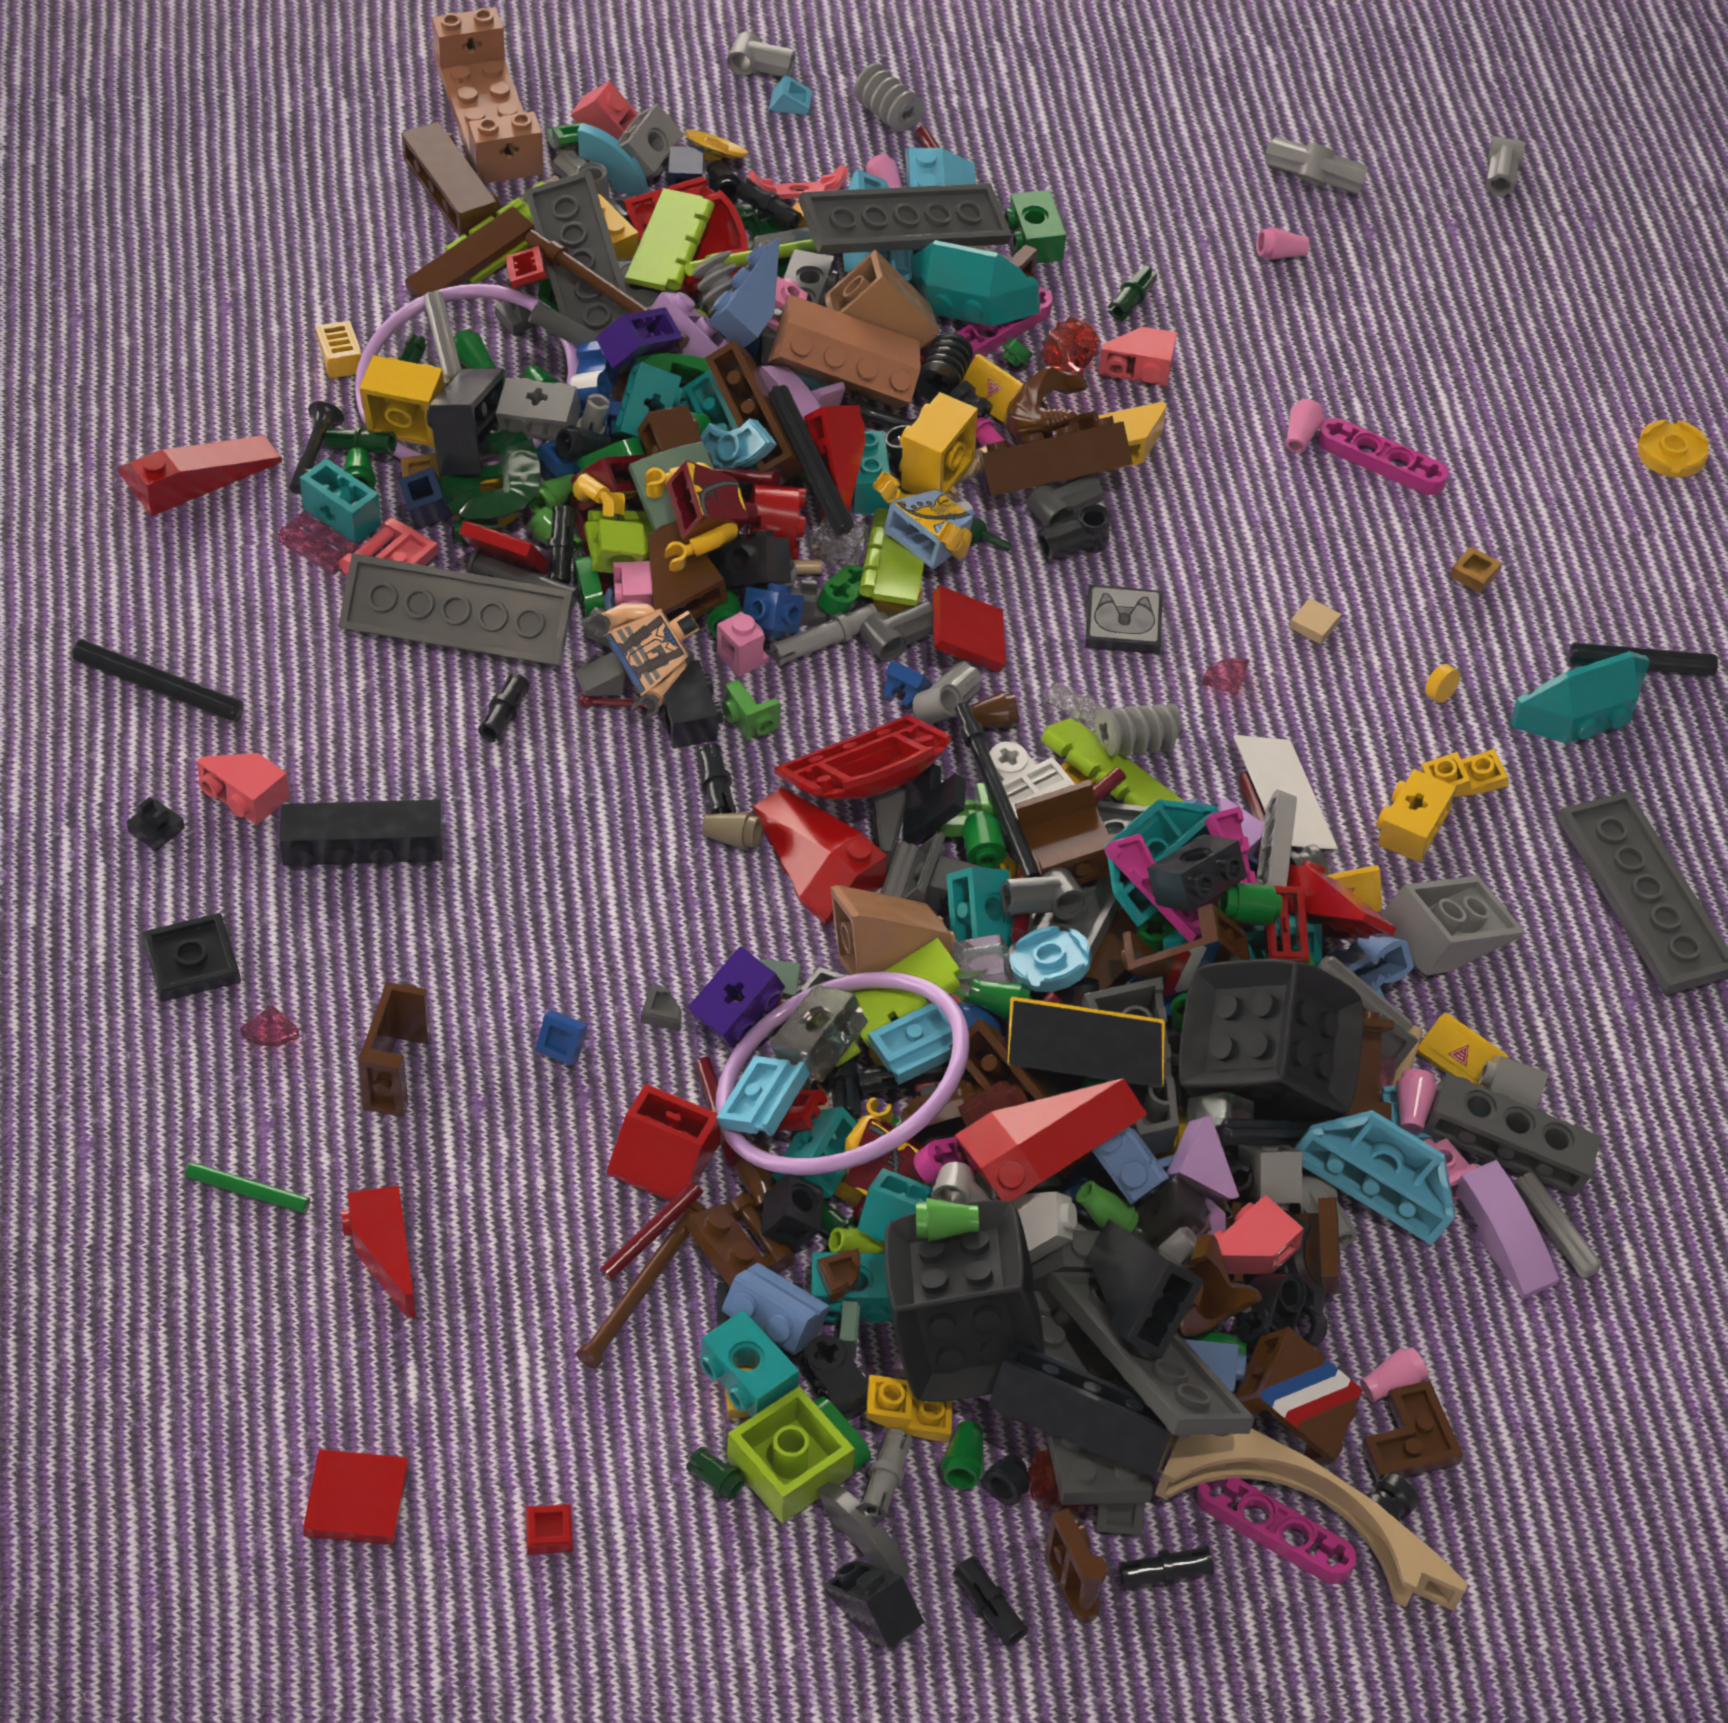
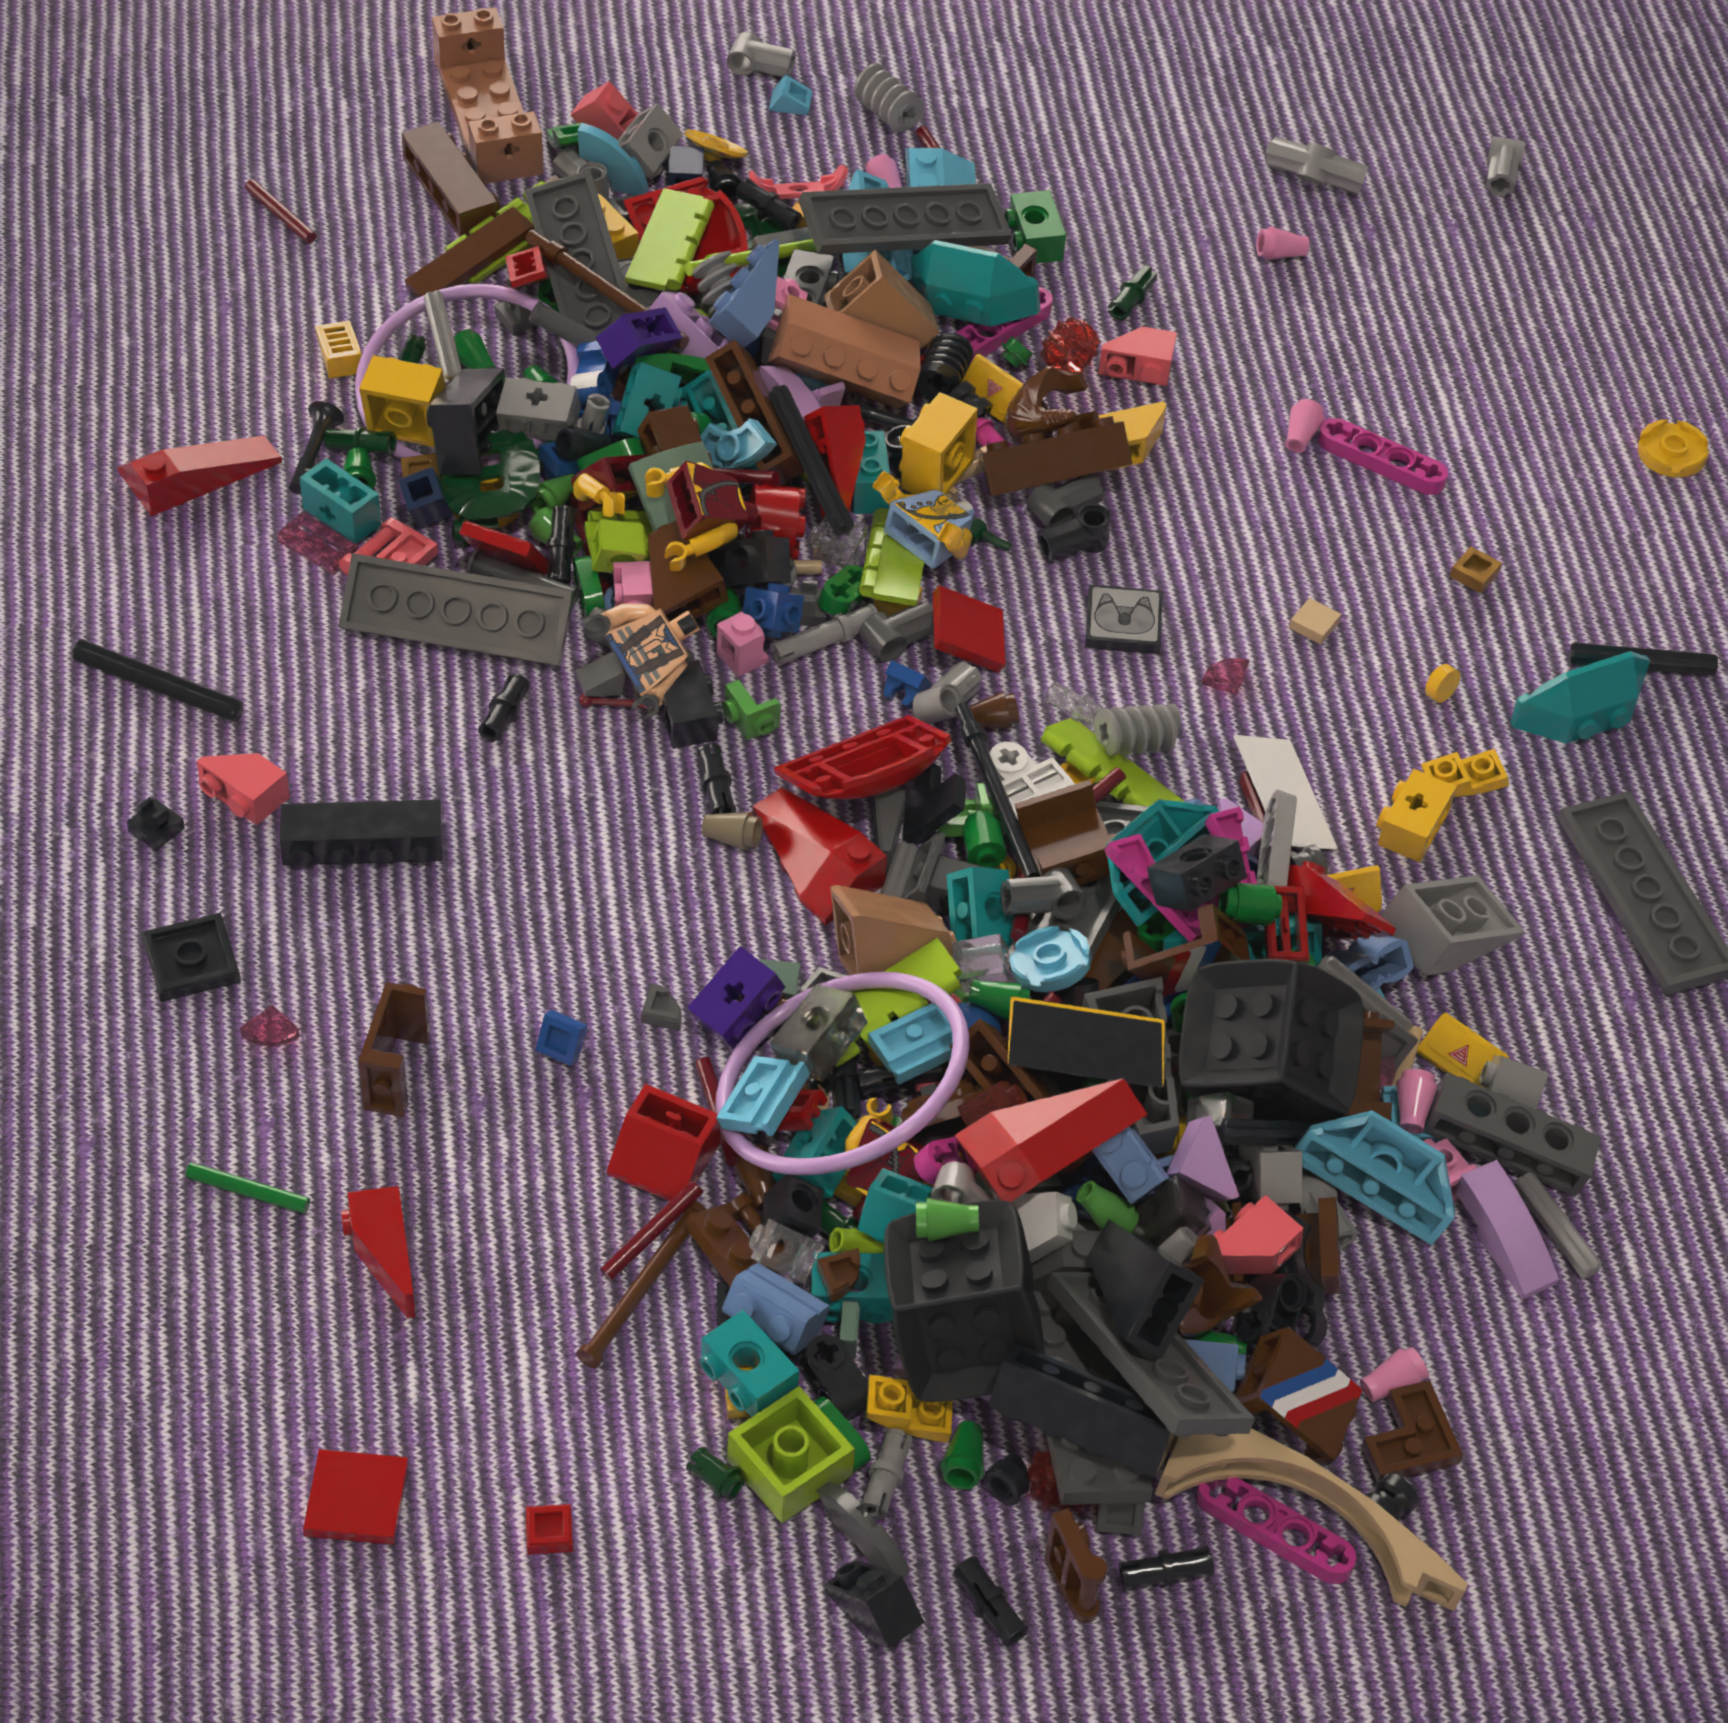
none -> dark red bar [245,179,317,244]
none -> clear brick [749,1219,823,1284]

